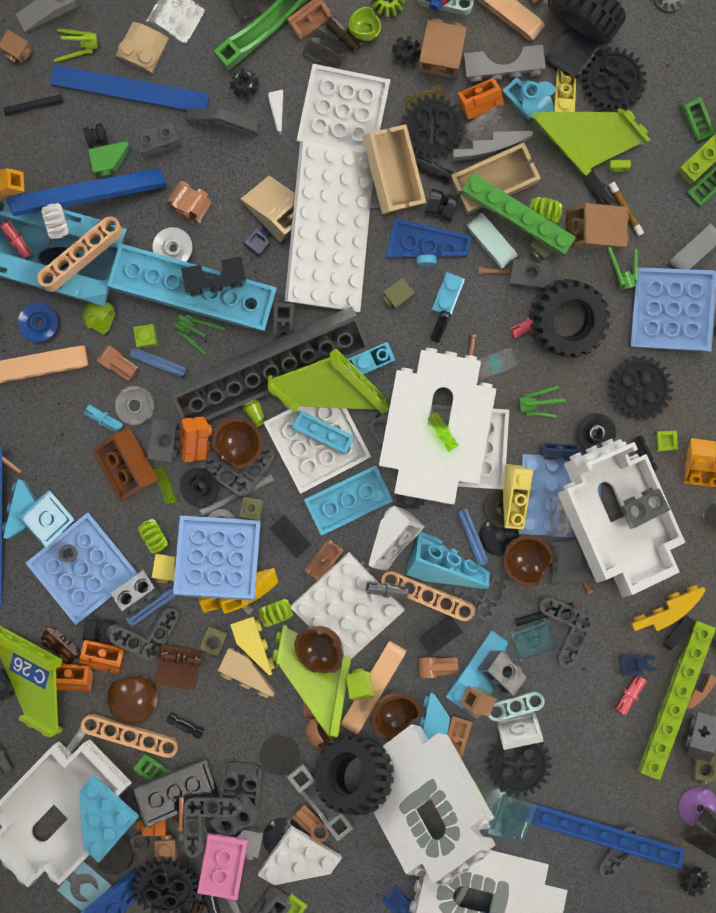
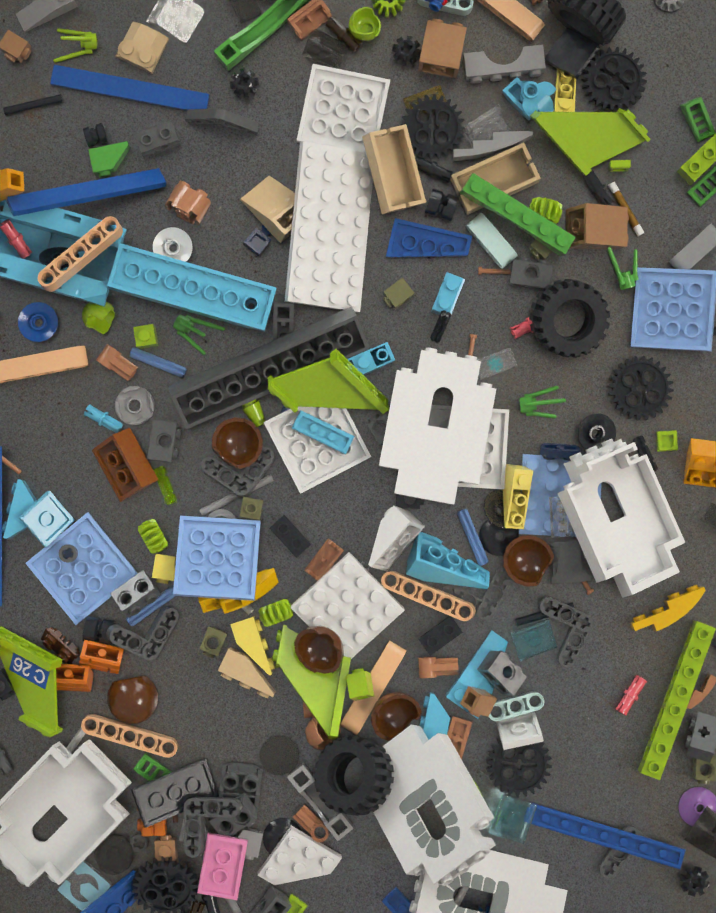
white gear [41,203,68,239] -> none
medium azure plate [79,775,139,863] -> none
reddish brown hinge [155,644,201,690] -> none
black axle [166,713,204,739] -> none
nougat piece [177,797,184,831] -> none
orange brick [179,417,212,462] -> none
black dish [179,467,219,507] -> none
black arch [181,256,247,297] -> none
white slope [268,90,283,135] -> none
medium azure plate [304,465,393,536] -> none
dark grey pin [366,581,408,599] -> none
medium azure tile [417,255,437,267] -> none
clear neon green axle [428,413,459,452] -> none
orange brick [457,78,504,120] -> none
dark grey brick [619,487,670,529] -> none
dark blue plate [620,654,657,676] -> none
black beam [662,615,694,651] -> none

